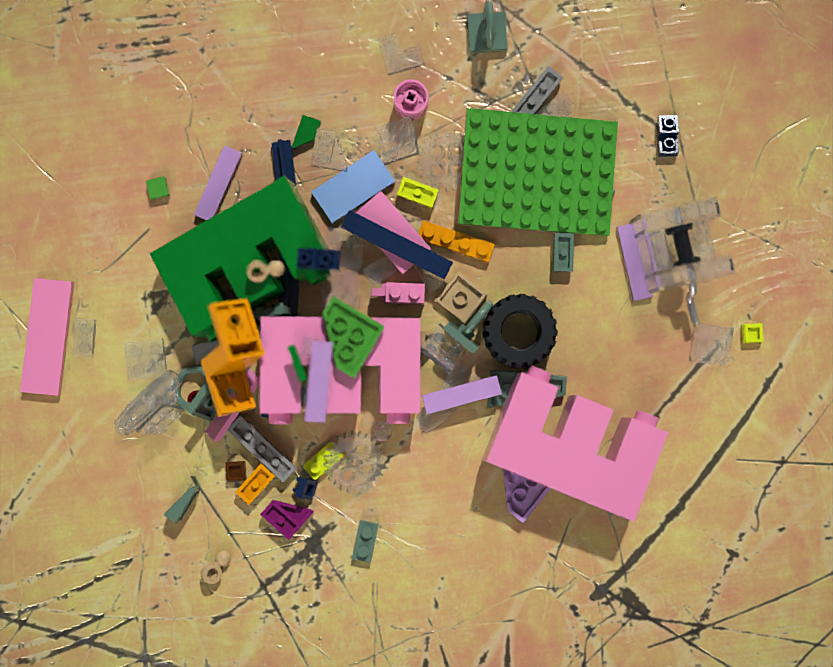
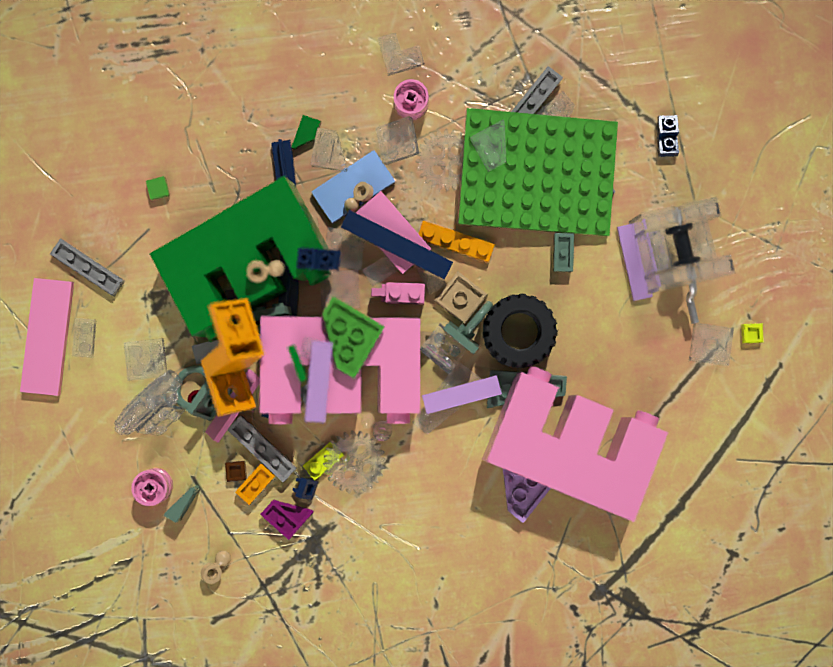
lavender tile [194,146,243,220] -> none
sand green plate [352,520,379,563] -> none
neon yellow plate [397,177,439,209] -> none
sand green tile [467,0,508,53] -> none
none -> light grey tile [50,238,125,296]
none -> bright pink wheel [131,468,173,506]
none -> tan plate [344,182,374,212]
none -> clear wing [470,119,506,172]

